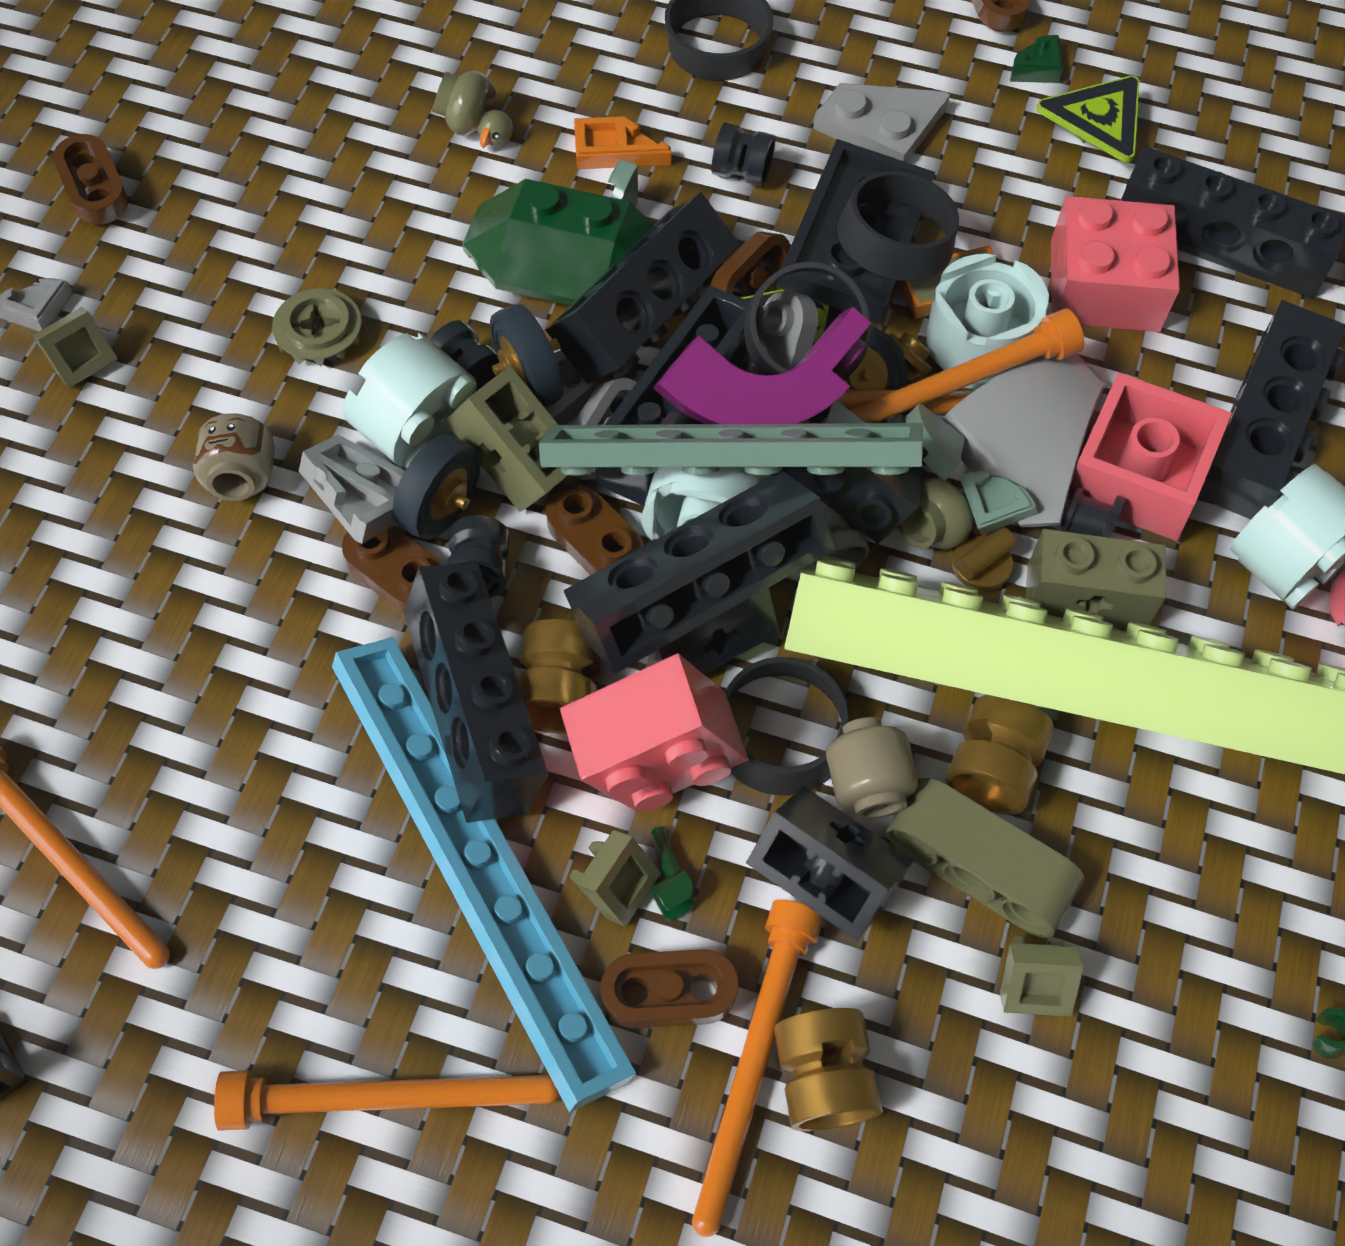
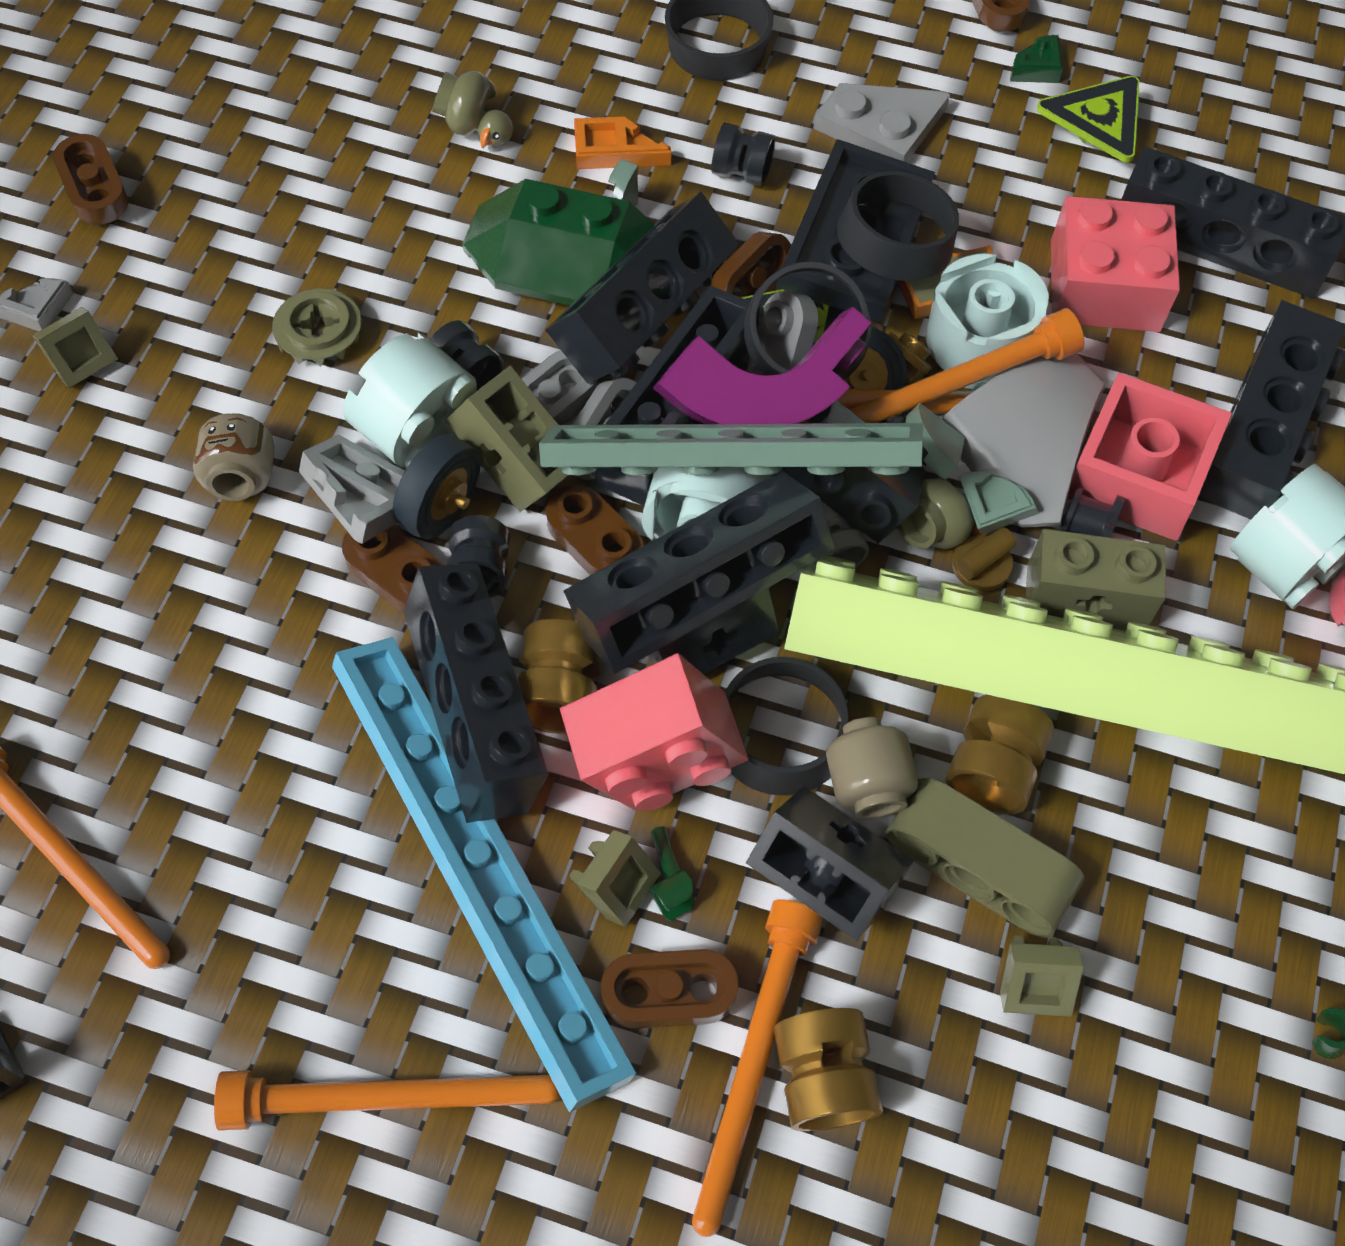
black wheel [490,304,563,408] -> none

